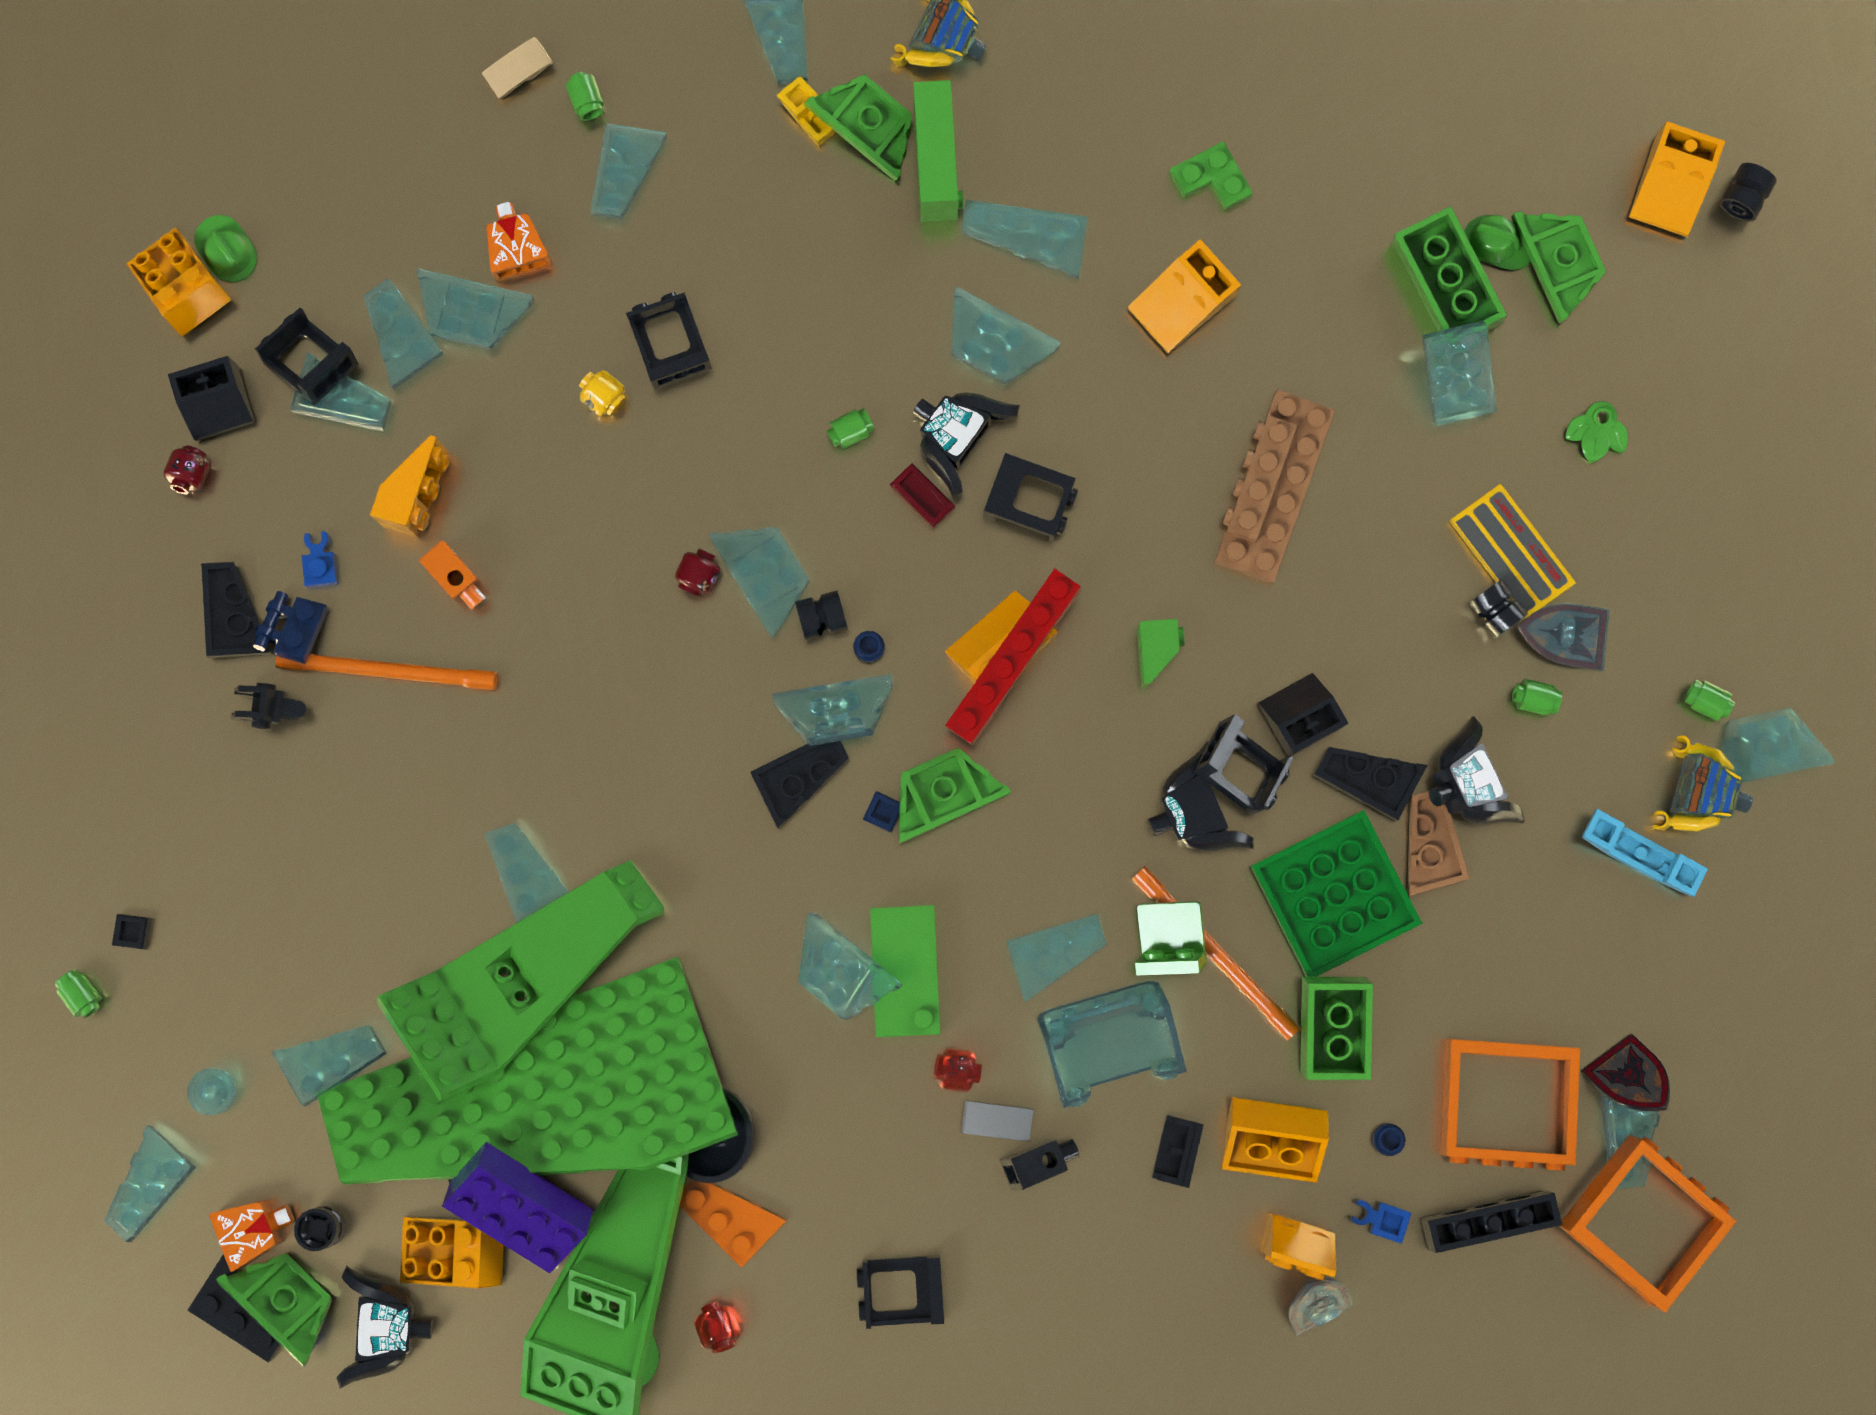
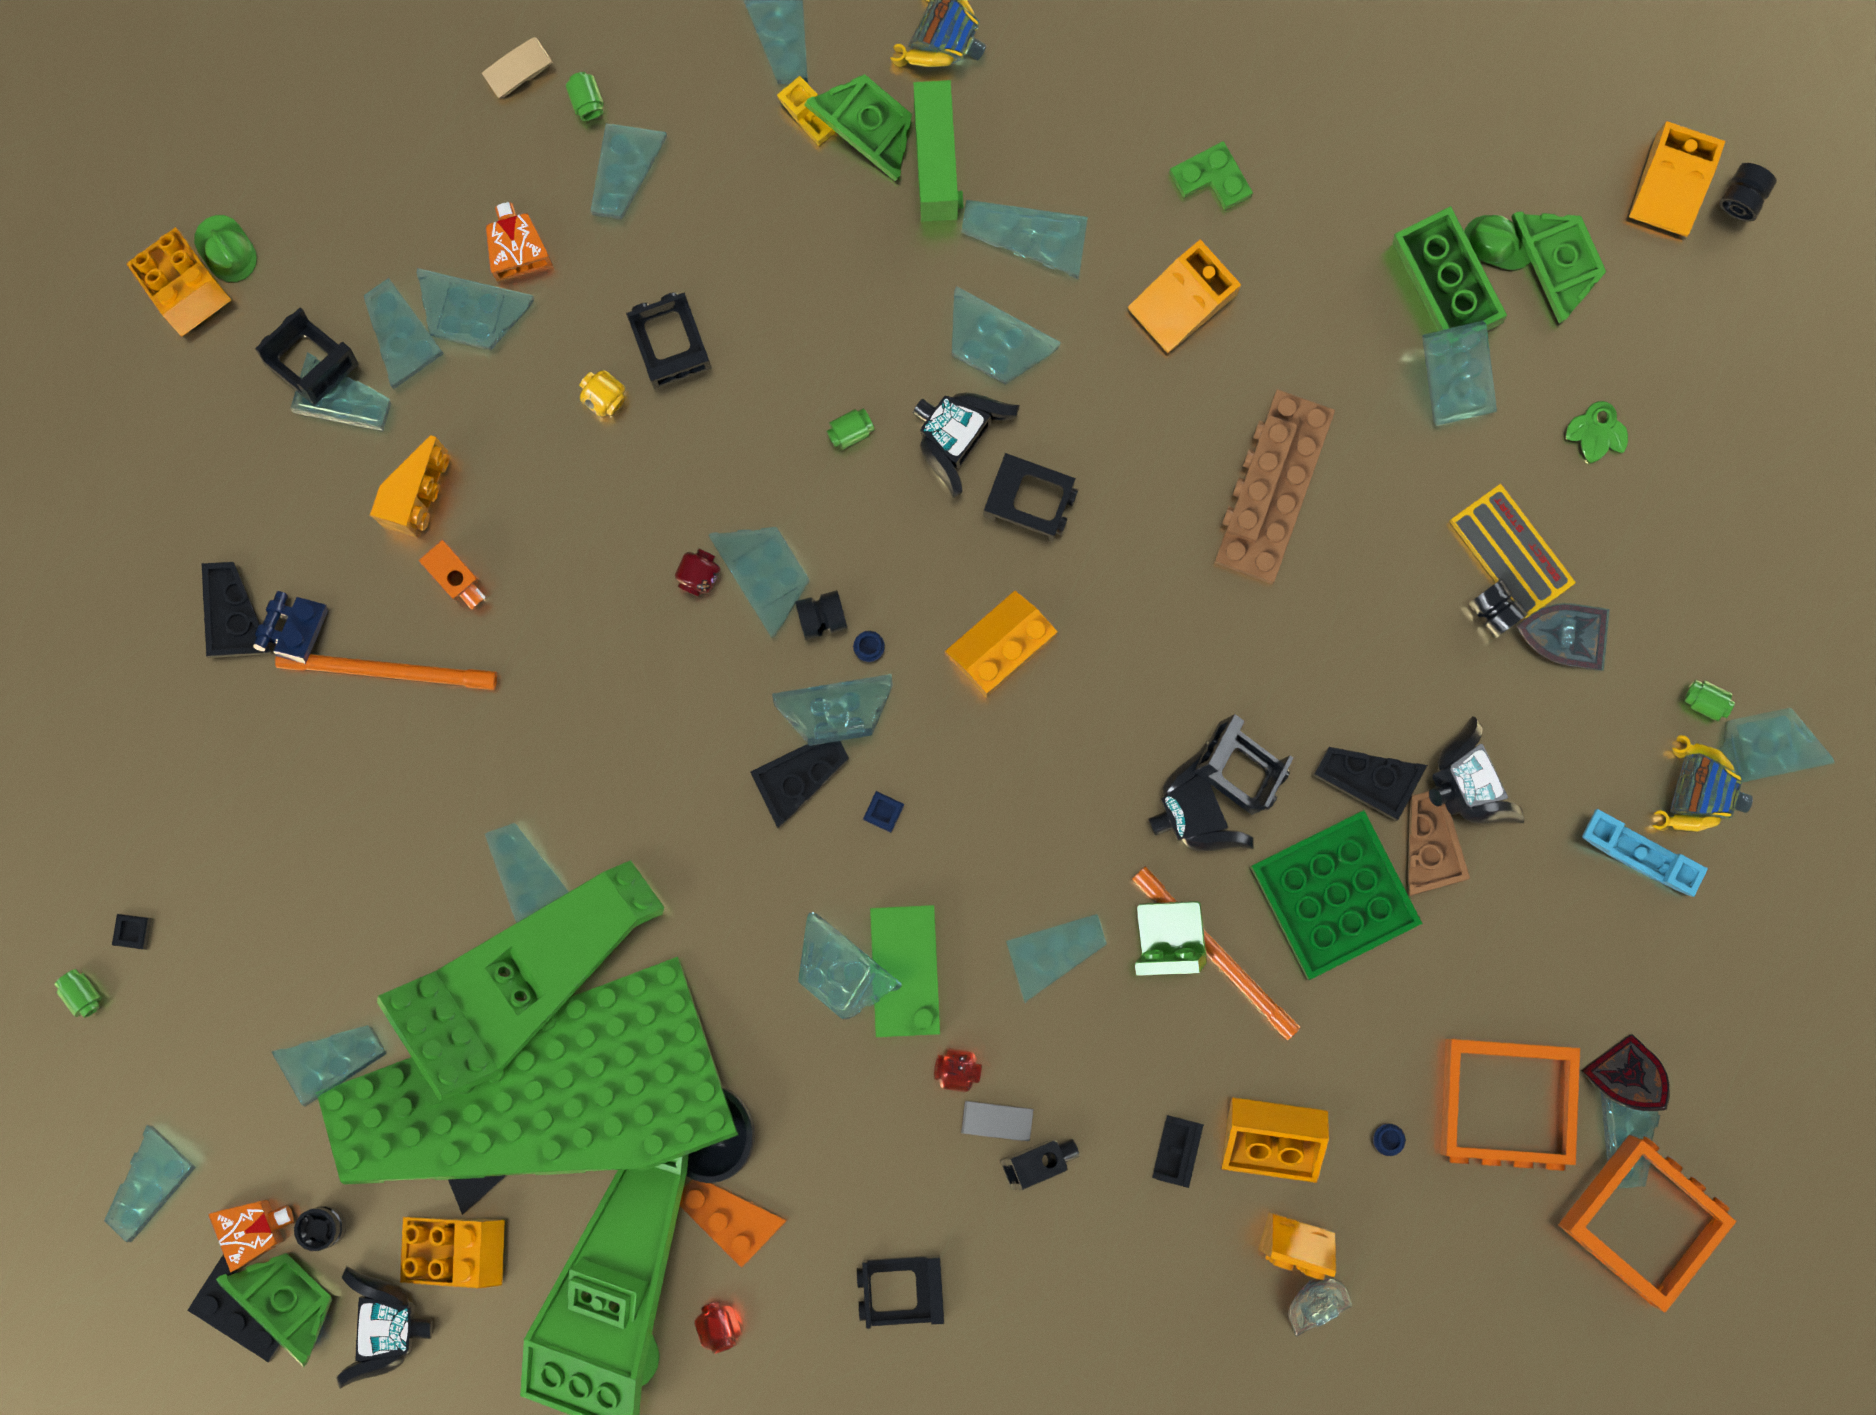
dark red head [164,445,210,494] -> none
black slope [168,356,255,441] -> none
clear light blue plate [187,1068,237,1116] -> none
black hinge [231,683,307,729] -> none
blue plate [302,531,338,588] -> none
dark purple brick [442,1142,593,1274] -> none
dark red tile [890,463,956,529] -> none
bright green wing [898,747,1011,844] -> none
red arch [945,568,1081,746] -> none
clear light blue windscreen [1038,981,1187,1108] -> none
bright green slope [1137,619,1185,688] -> none
black slope [1257,673,1349,756] -> none
bright green brick [1300,977,1373,1080] -> none
blue plate [1349,1200,1411,1244] -> none
black brick [1421,1190,1562,1253] -> none
bright green brick [1512,678,1562,716] -> none

